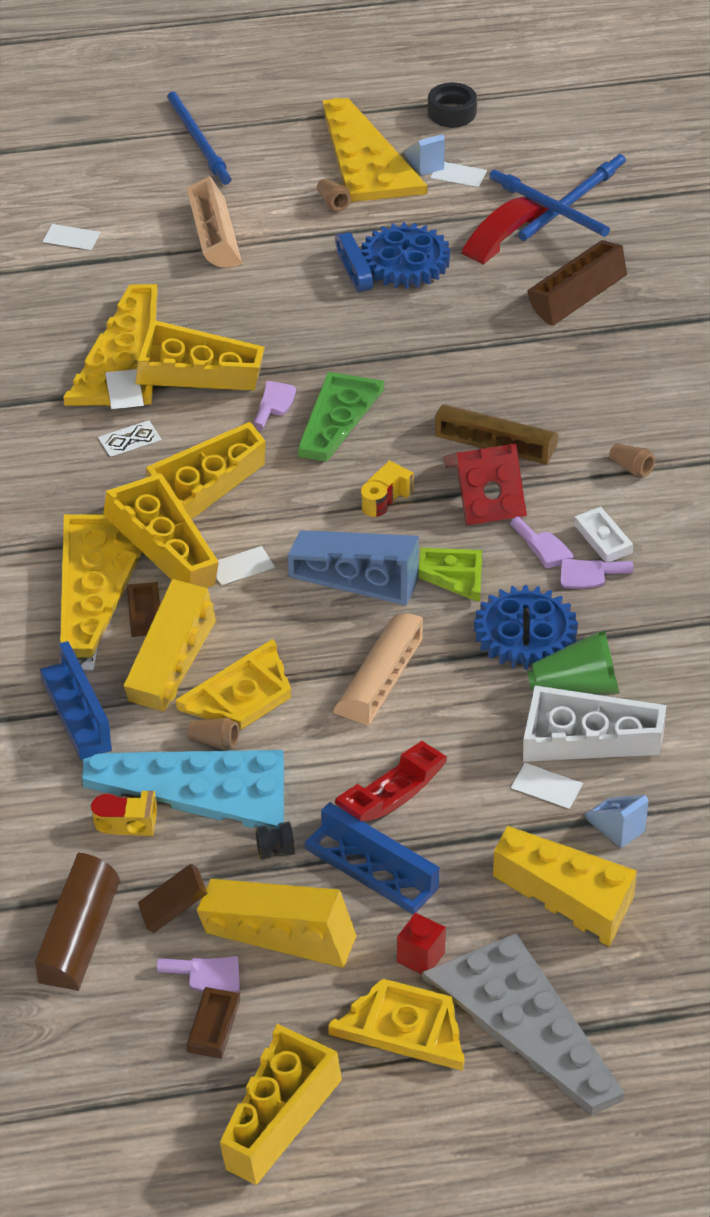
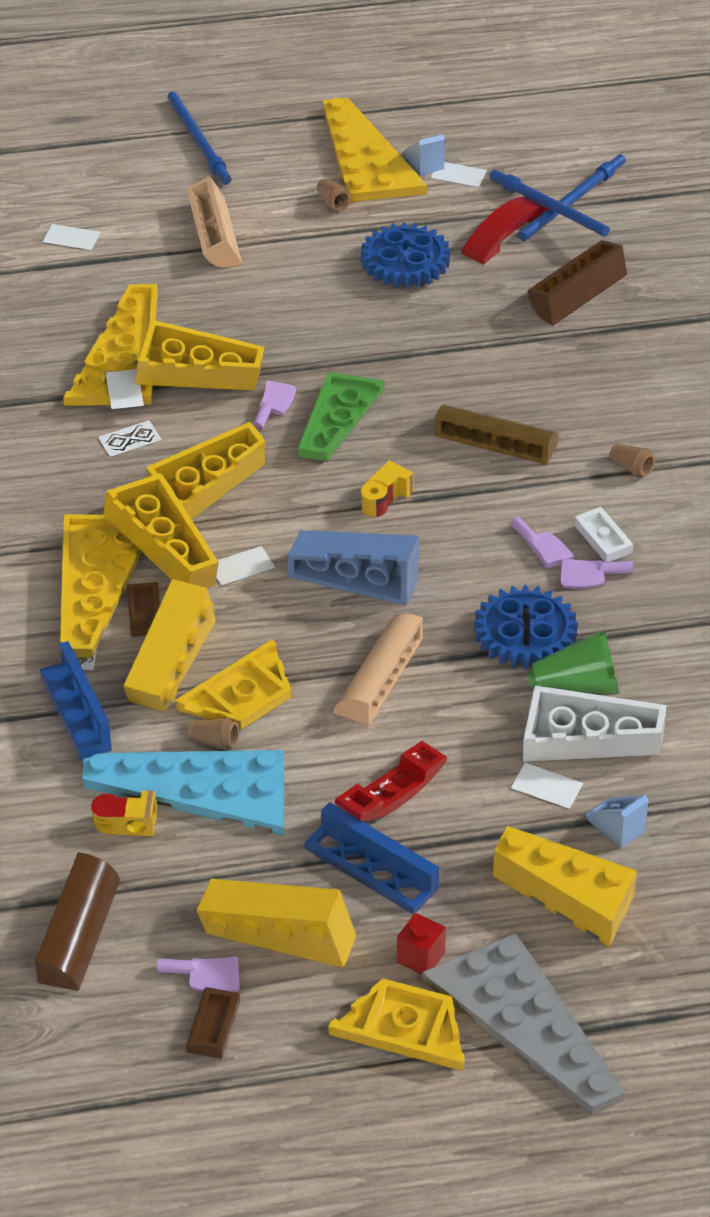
reddish brown tile [138,863,207,933] -> none
yellow wedge [220,1024,342,1185] -> none
black wheel [255,821,295,860] -> none
blue beam [335,232,373,292] -> none
lime wing [419,547,482,601] -> none
black tyre [428,82,477,127] -> none
red bracket [443,444,527,525] -> none

